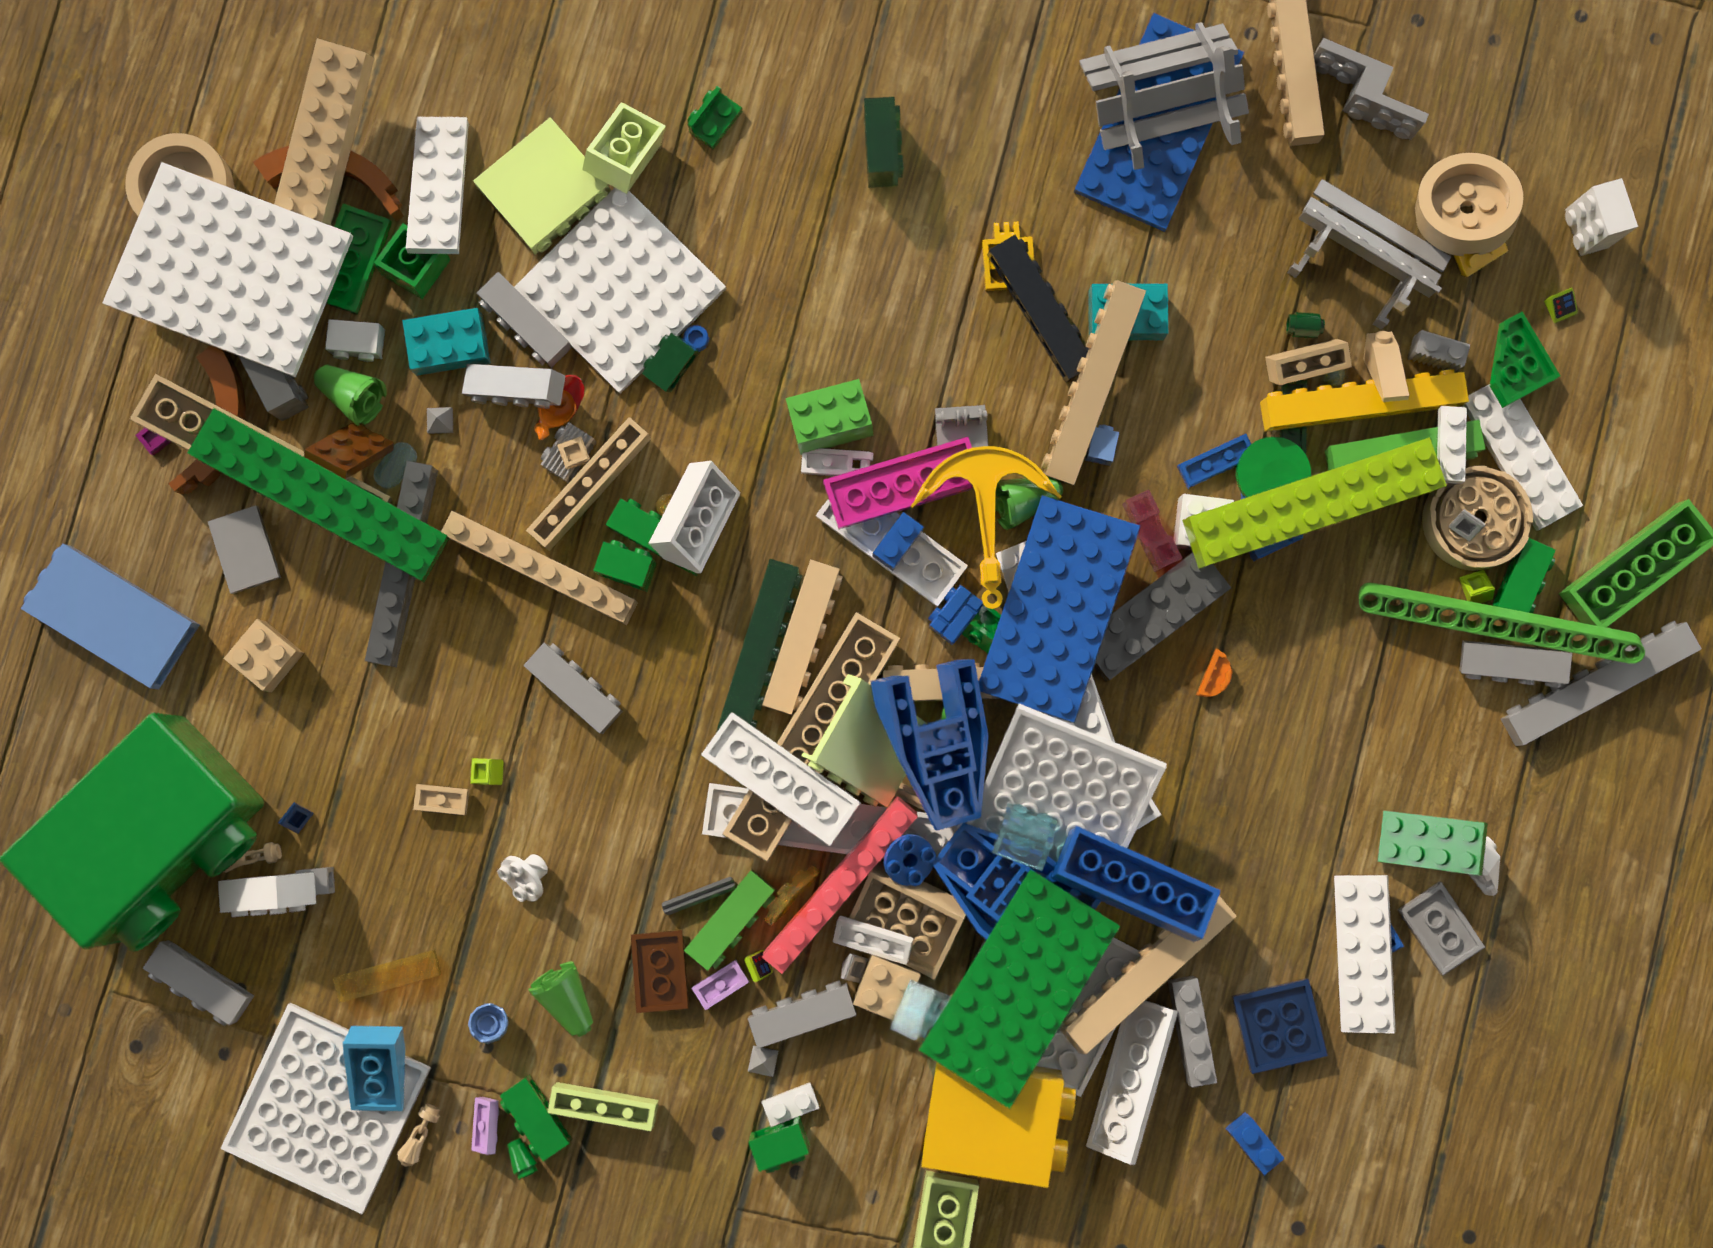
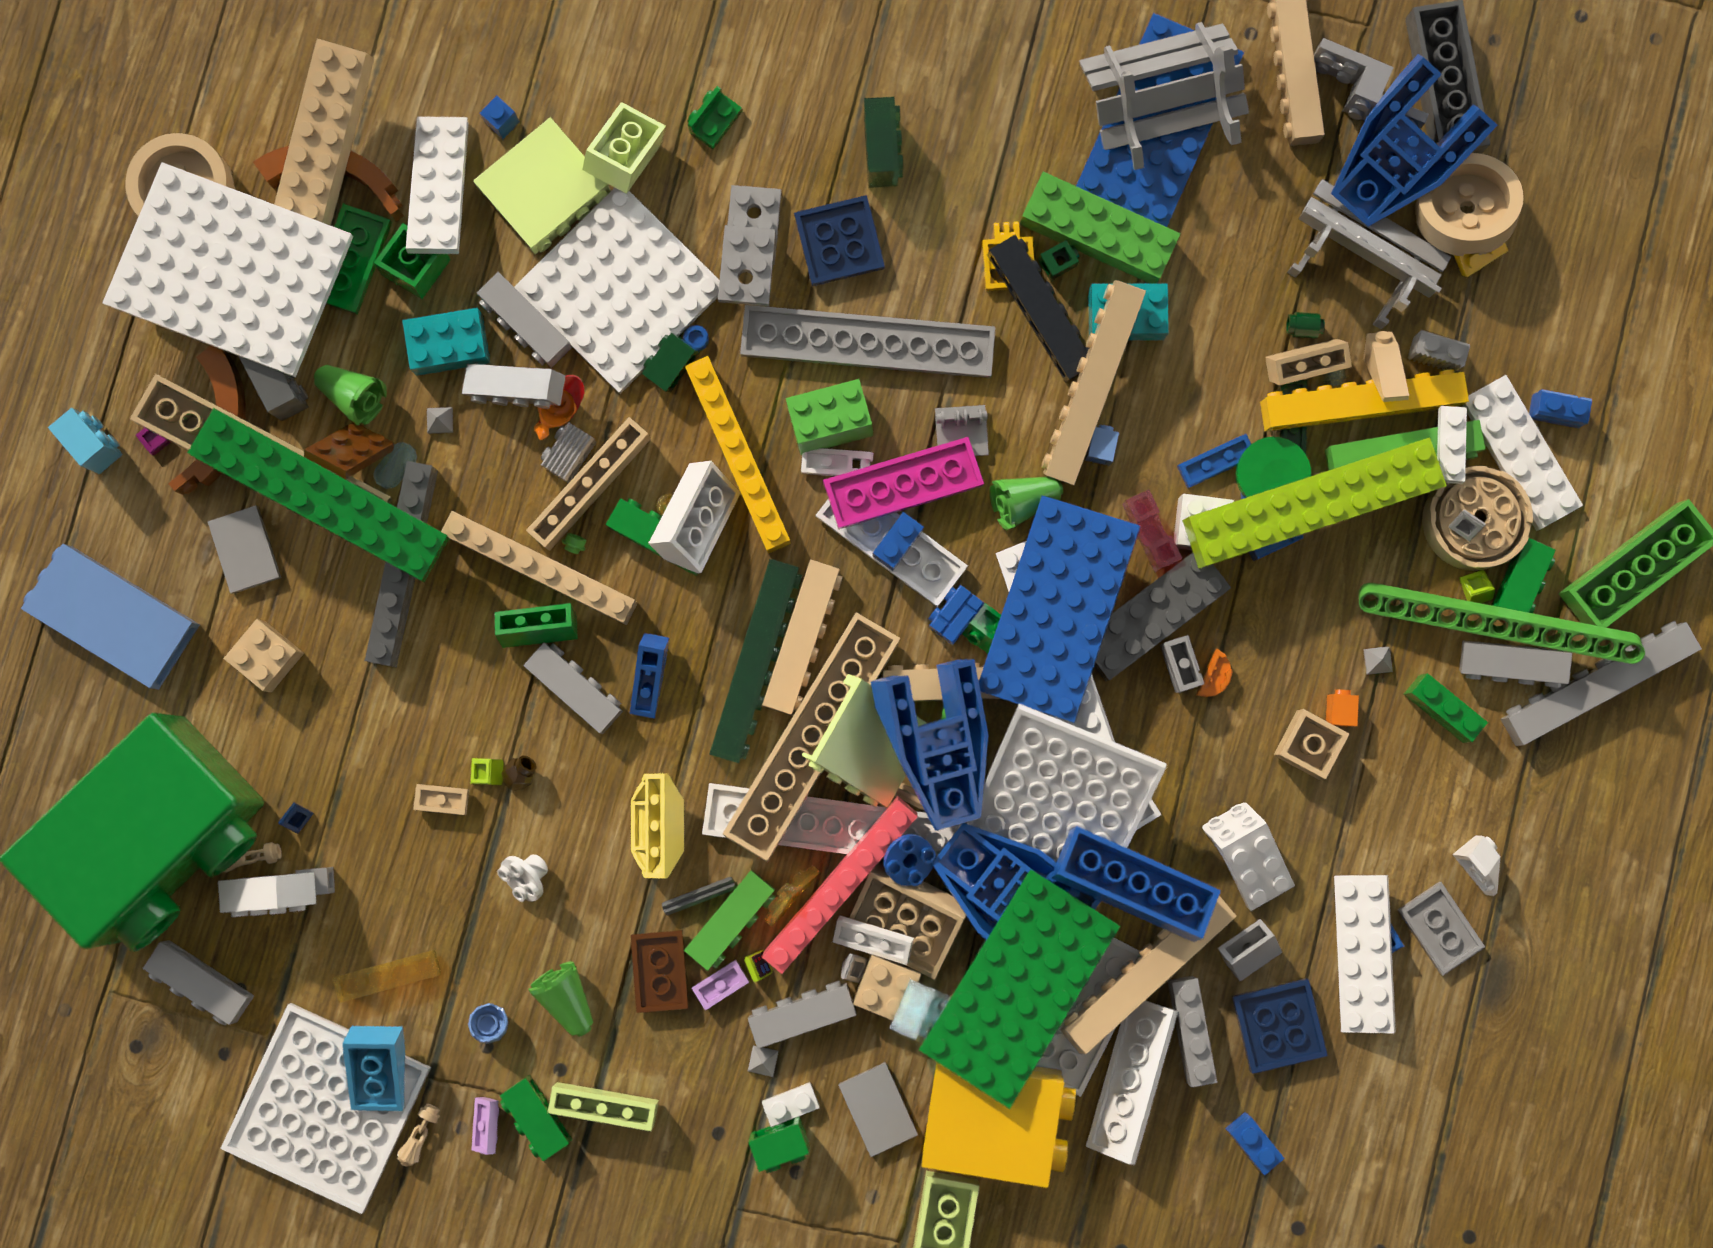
white brick [326,319,385,362] -> none
green cone [507,1138,538,1180] -> none
tan tile [557,436,590,470] -> none
green brick [593,540,657,592] -> none
white plate [701,712,860,846] -> none
yellow piece [910,446,1062,609] -> none
clear light blue brick [992,803,1057,871] -> none
plate [1378,811,1488,876] -> none
green plate [1490,311,1560,408] -> none
slope [1544,288,1578,324] -> none
white brick [1565,178,1638,256] -> none
none -> medium azure brick [48,408,123,474]
none -> blue brick [480,96,520,139]
none -> green brick [495,603,578,648]
none -> dark brown rock [501,755,537,791]
none -> bright green plate [562,533,586,554]
none -> blue slope [630,633,669,718]
none -> light yellow wedge [631,774,684,878]
none -> yellow brick [685,356,791,554]
none -> light grey bracket [718,185,781,306]
none -> light grey plate [740,305,995,378]
none -> dark blue plate [794,195,885,287]
none -> light grey tile [838,1062,918,1157]
none -> bright green brick [1020,172,1181,284]
none -> dark green brick [1038,240,1080,282]
none -> light grey brick [1160,635,1204,693]
none -> white bracket [1202,803,1295,911]
none -> light grey brick [1218,919,1282,981]
none -> tan brick [1274,709,1349,780]
none -> orange brick [1326,690,1359,727]
none -> blue wedge [1331,54,1498,227]
none -> light grey slope [1363,647,1393,674]
none -> green brick [1403,673,1488,743]
none -> dark grey brick [1405,0,1490,154]
none -> blue brick [1529,389,1592,428]

